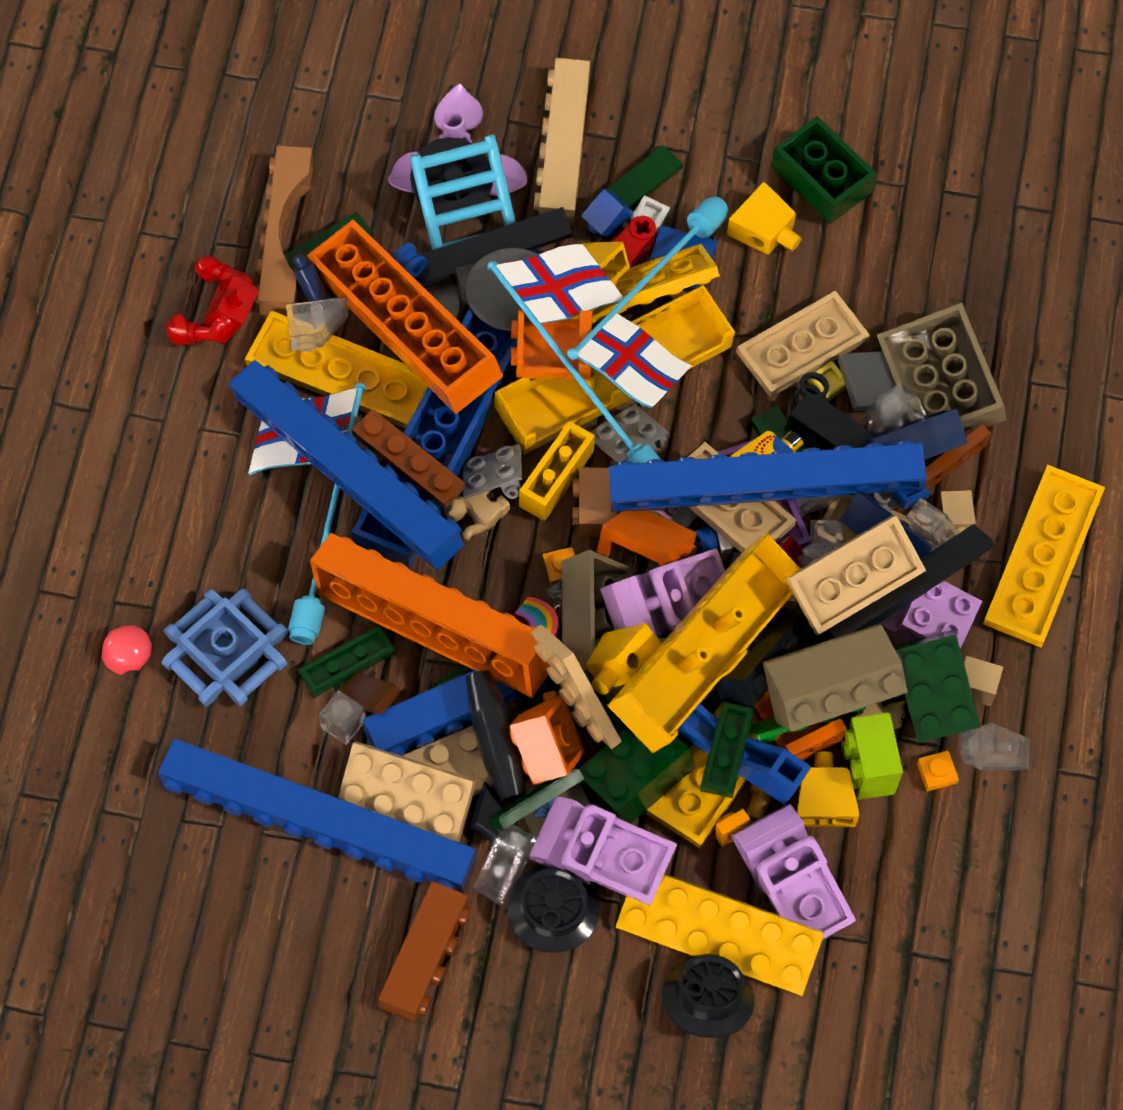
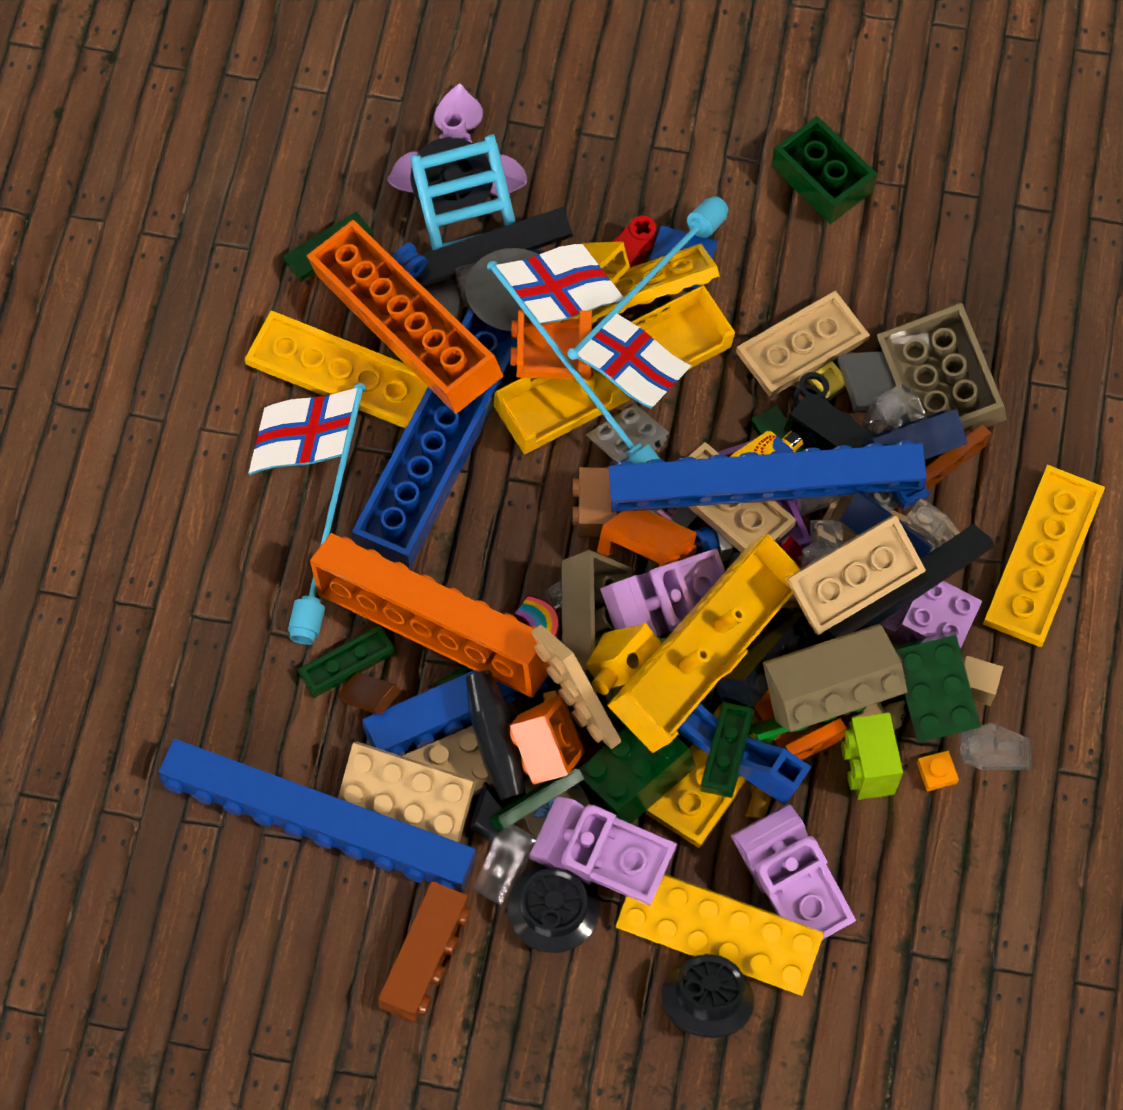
coral hair [101,625,152,675] -> none
medium blue brick [162,588,289,707] -> none
red torso [165,255,259,346] -> none
blue brick [228,360,464,571] -> none
medium nougat arch [254,146,314,317] -> none
clear slope [286,297,348,352] -> none
dark blue cylinder [292,253,333,314] -> none
clear brick [319,690,365,745] -> none
dark orange plate [352,409,465,510] -> none
tan animal [444,489,510,541] -> none
light grey hinge [463,443,522,499] -> none
yellow brick [519,421,595,522] -> none
tan brick [534,58,590,225] -> none
light orange plate [542,547,575,586] -> none
blue brick [581,189,634,239] -> none
dark green tile [606,145,683,209] -> none
white tile [630,195,670,235] -> none
light orange plate [715,809,750,848] -> none
yellow torso [727,182,802,254] -> none
yellow torso [796,751,859,827] -> none
tan brick [936,490,976,538] -> none

